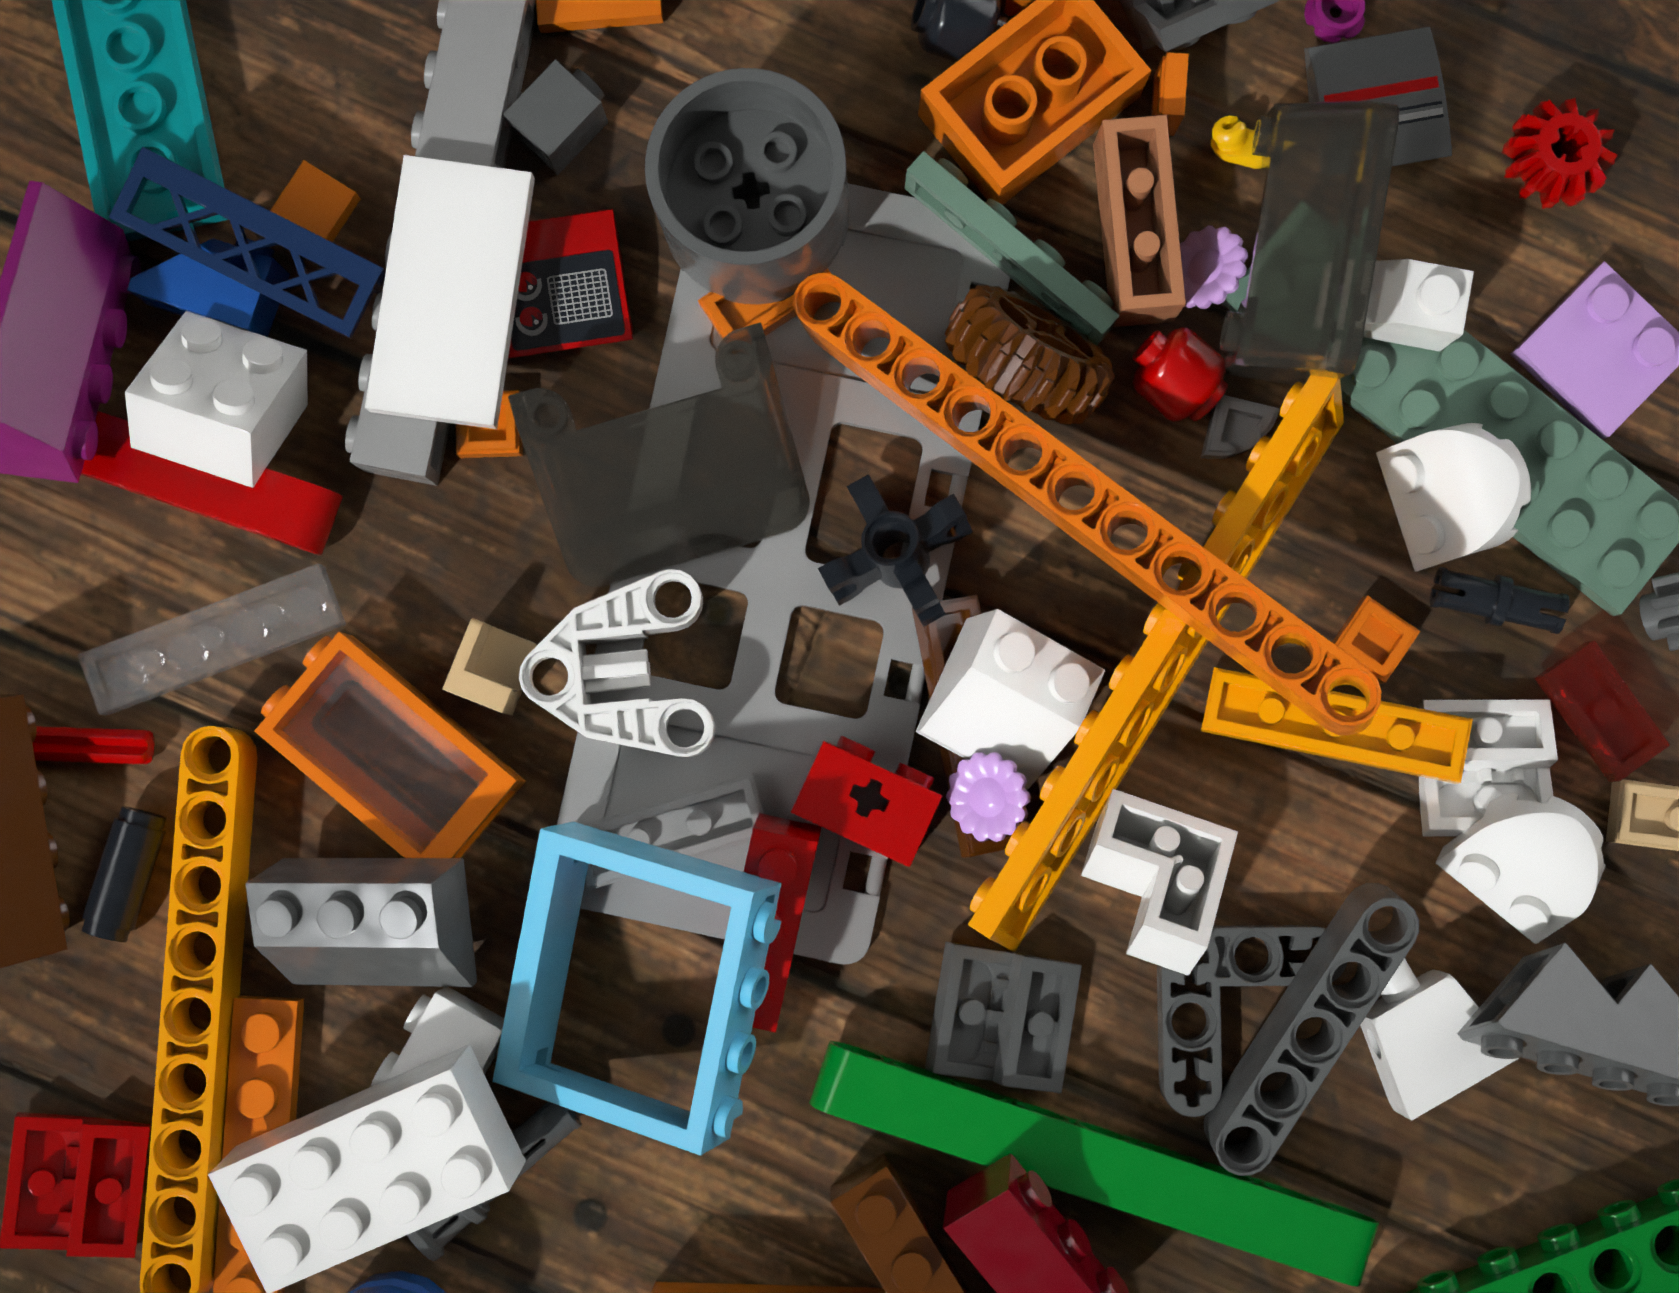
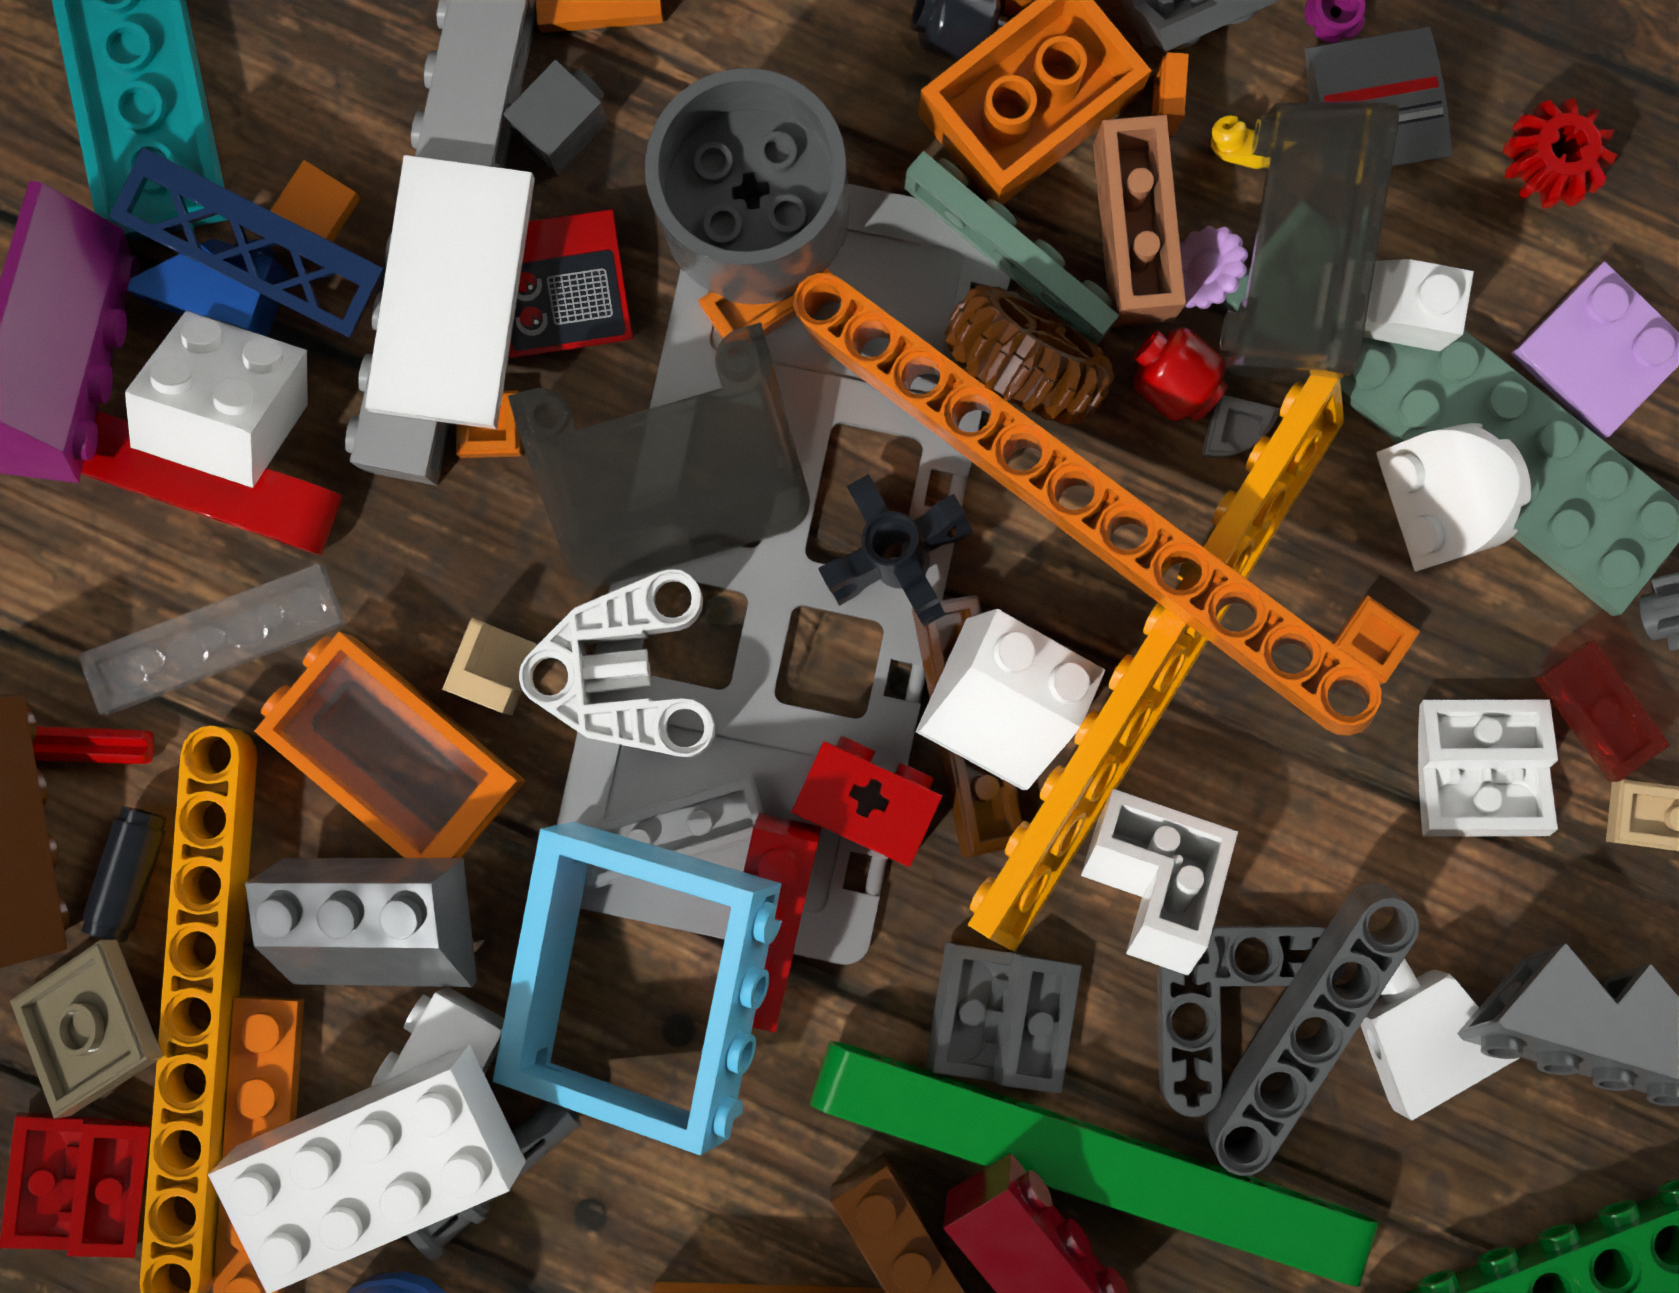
lavender piece [946,752,1031,842] -> none
light orange tile [1201,667,1473,784] -> none
black pin [1430,567,1570,634] -> none
white slope [1436,792,1606,944] -> none
none -> dark tan tile [10,939,163,1119]

